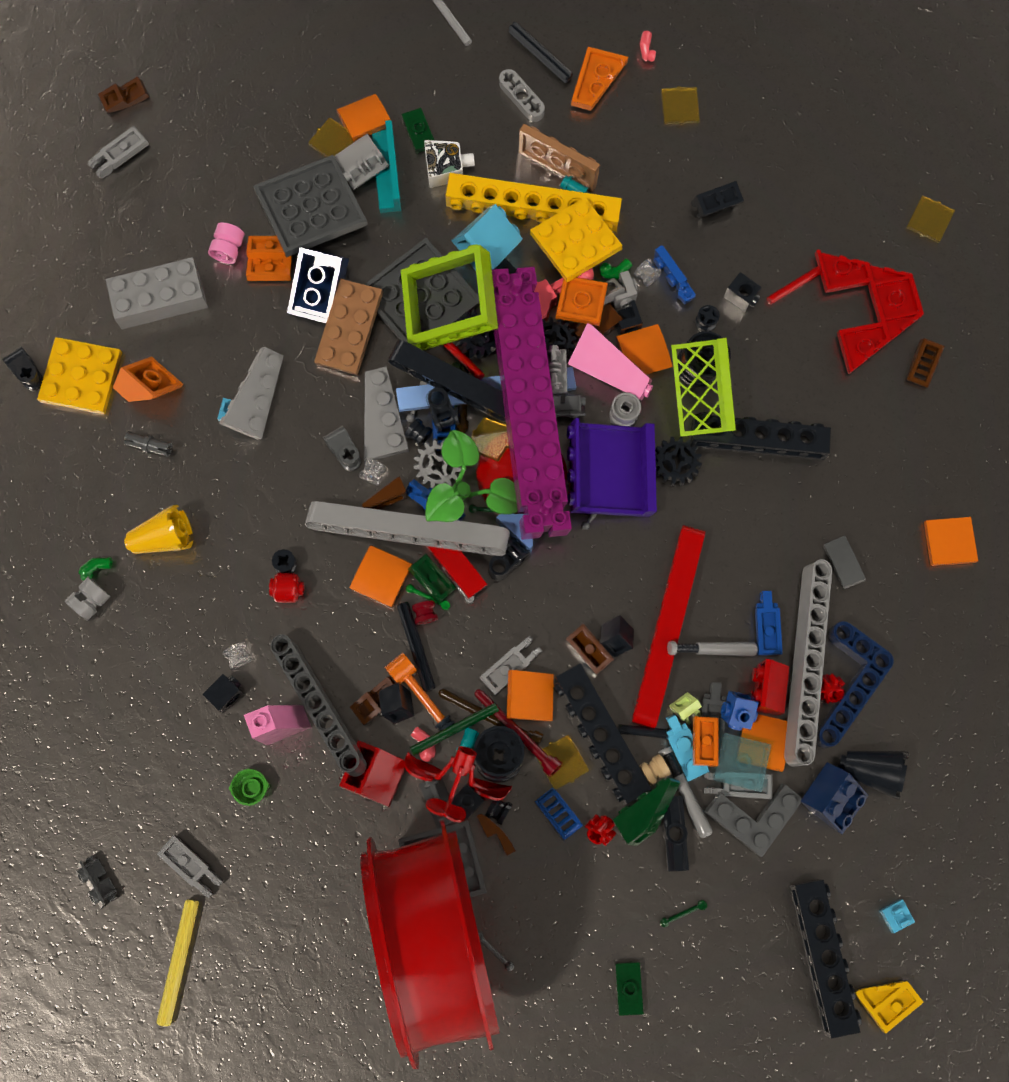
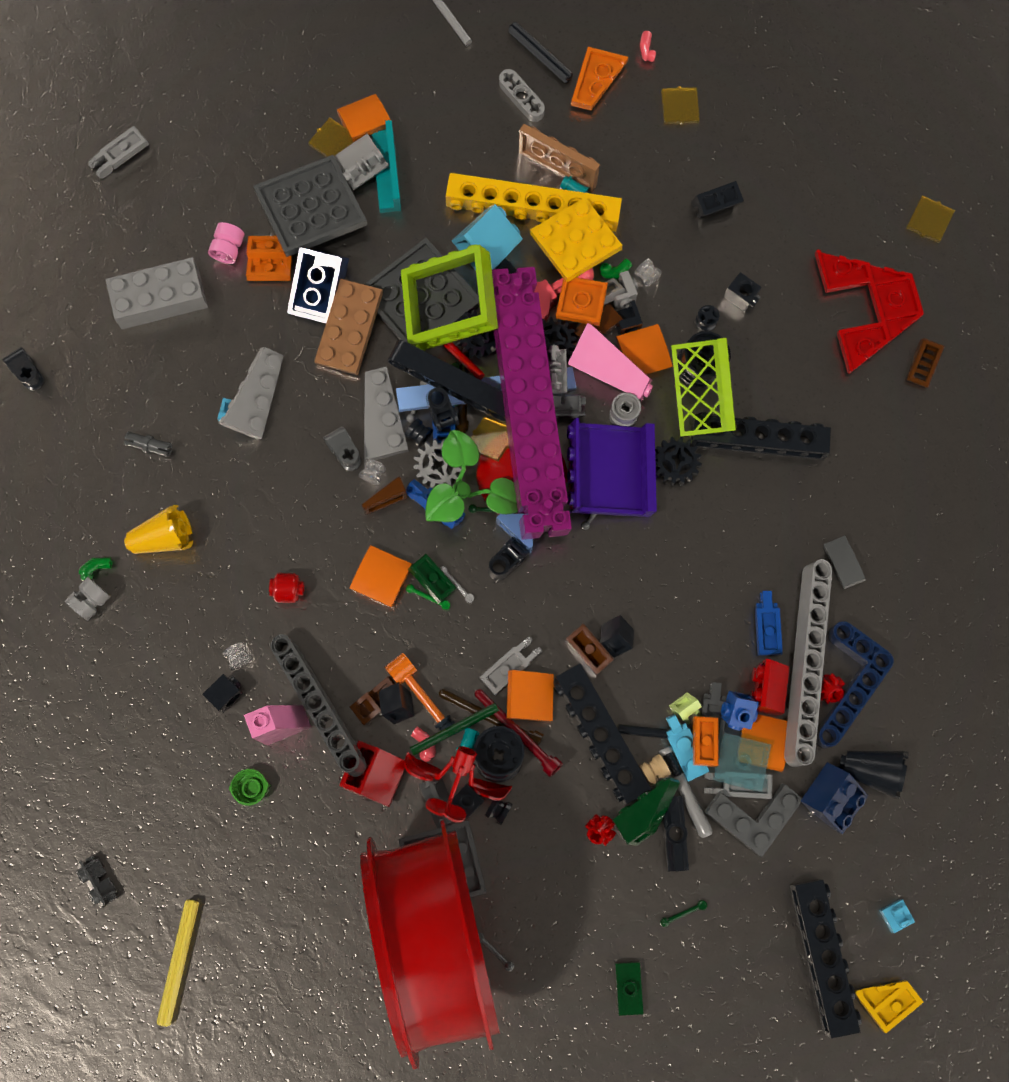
yellow plate [37,337,122,415] -> none
reddish brown slope [98,76,149,113] -> none
orange slope [113,356,183,402] -> none
light grey hinge [157,835,223,898] -> none
black wheel [272,549,297,573] -> none
light grey beam [305,501,510,556] -> none
black axle [397,602,435,692] -> none
dark green plate [401,108,435,154] -> none
dark red wheel [412,601,438,625] -> none
torso [424,140,475,188] -> none
red slope [426,546,487,599] -> none
reddish brown slope [477,814,516,856] -> none
blue slope [534,787,583,841] -> none
clear yellow piece [536,735,589,790] -> none
red beam [632,525,706,729] -> none
blue hinge [653,245,696,304] -> none
light grey piece [667,641,758,656] -> none
red bar [767,266,820,305] -> none
orange tile [924,517,978,566] -> none

